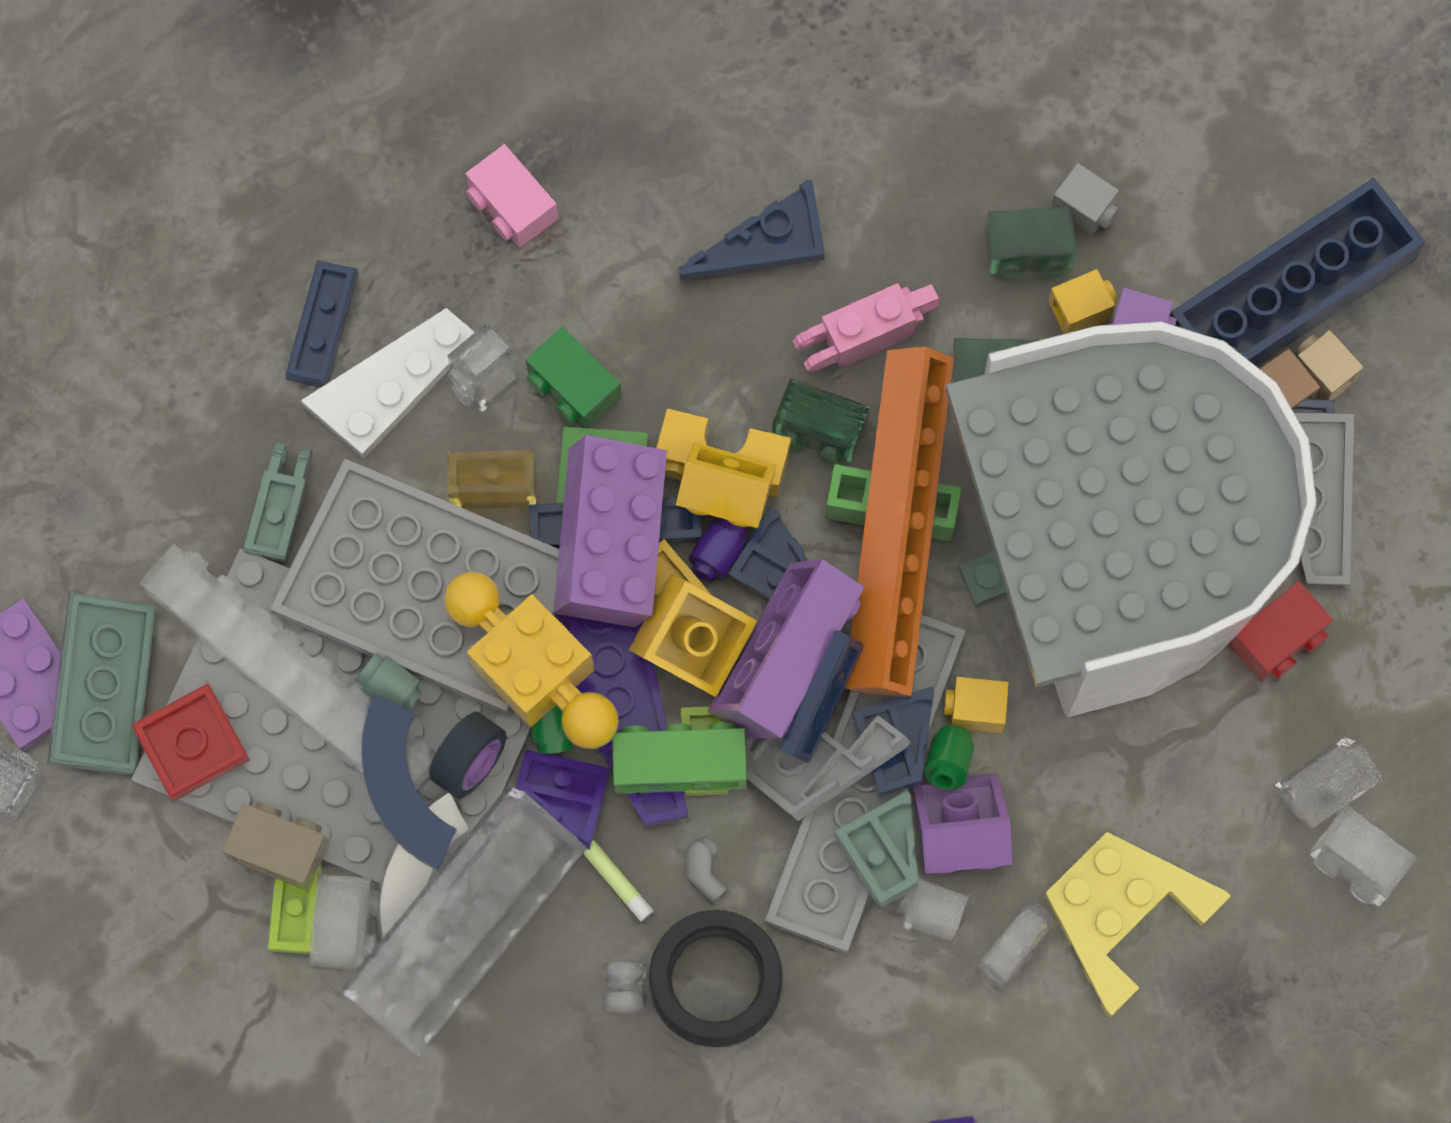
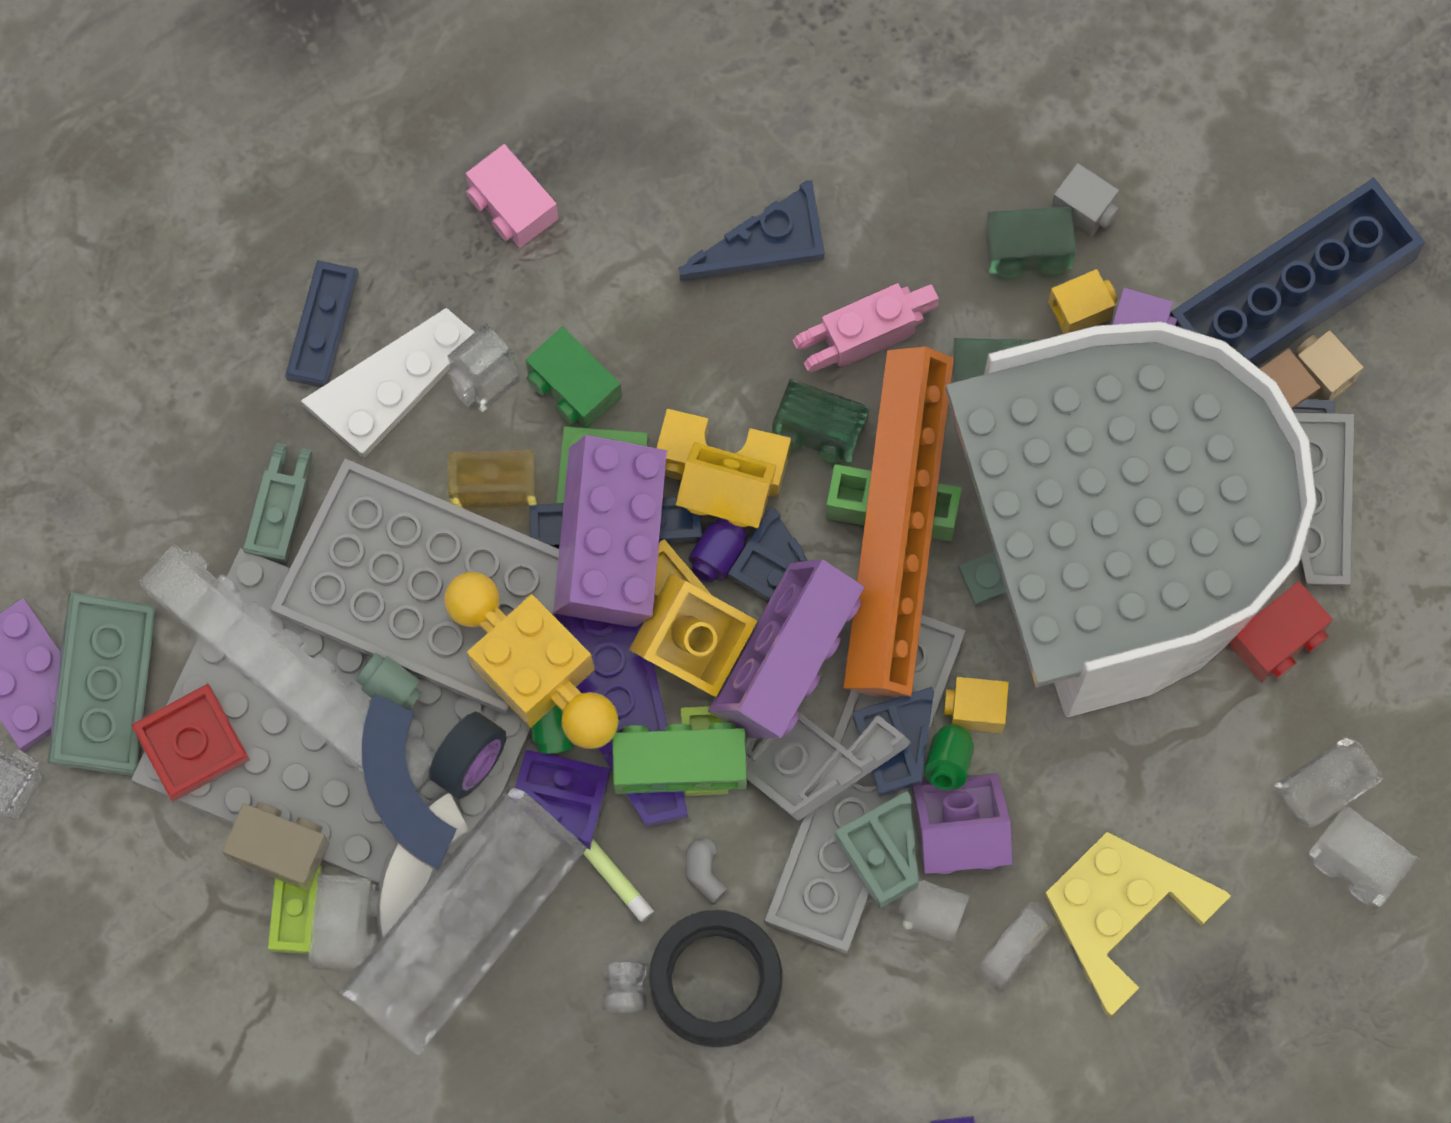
dark blue tile [780,630,864,763] -> none

